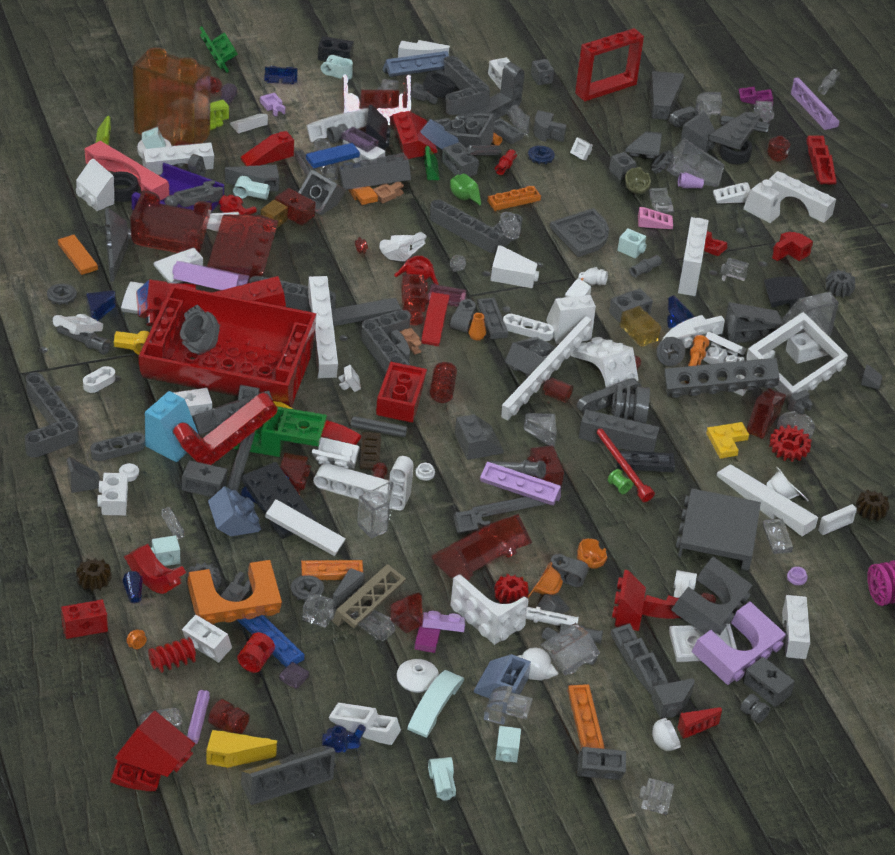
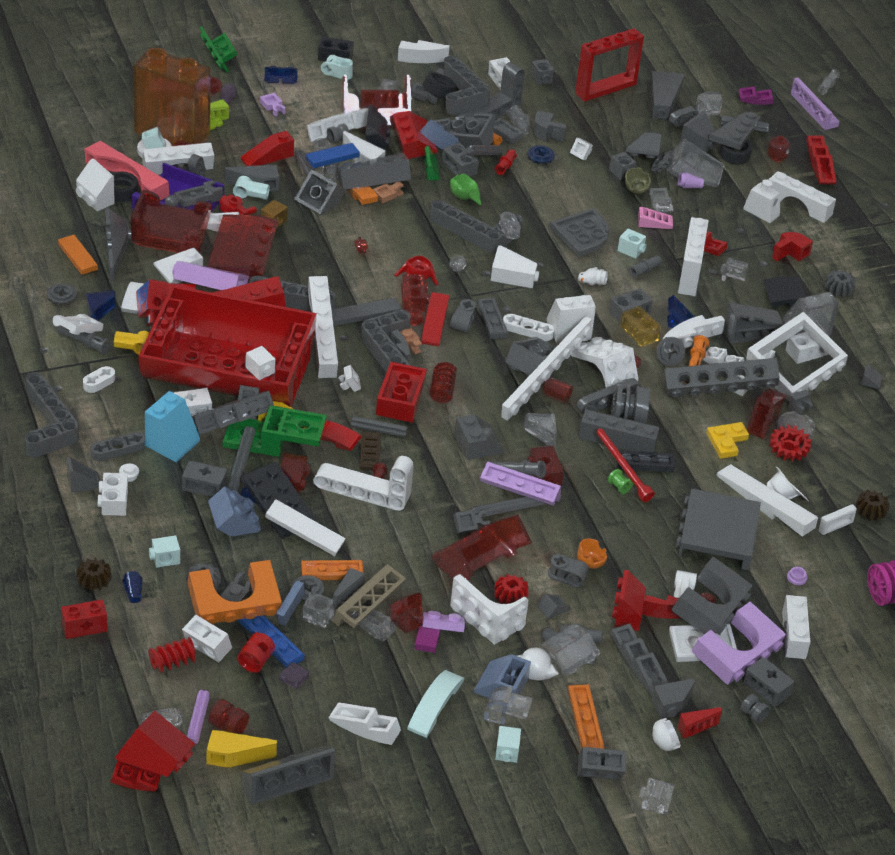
lime slope [96,116,111,145] -> none
red arch [124,544,186,594] -> none
orange plate [126,629,147,649] -> none
clear axle [161,507,185,540] -> none
red beam [173,393,278,465] -> none
dark grey helmet [180,305,220,355] -> none
white slope [230,114,268,133] -> none
clear red brick [275,188,316,225] -> none
white bracket [312,437,360,470] -> none
clear blue piece [322,724,366,753] -> none
clear purple tile [341,126,379,153] -> none
clear slope [357,481,394,539] -> none
white helmet [380,232,427,262] -> none
sand blue fence [383,51,449,77] -> none
white dish [397,659,439,693] -> none
white plate [415,463,435,481] -> none
clear pink slope [428,284,467,307] -> none
light aqua piece [428,757,456,800] -> none
orange cone [468,313,486,340] -> none
orange tile [487,186,541,211] -> none
white pin [526,607,579,627] -> none
orange piece [528,562,563,598] -> none
white slope [565,279,591,297] -> none
white plate [706,331,746,356] -> none
white slope [713,182,751,204] -> none
clear piece [754,101,774,123] -> none
clear plate [763,519,793,554] -> none
none -> white brick [246,346,275,380]
none -> sand blue tile [277,580,305,626]

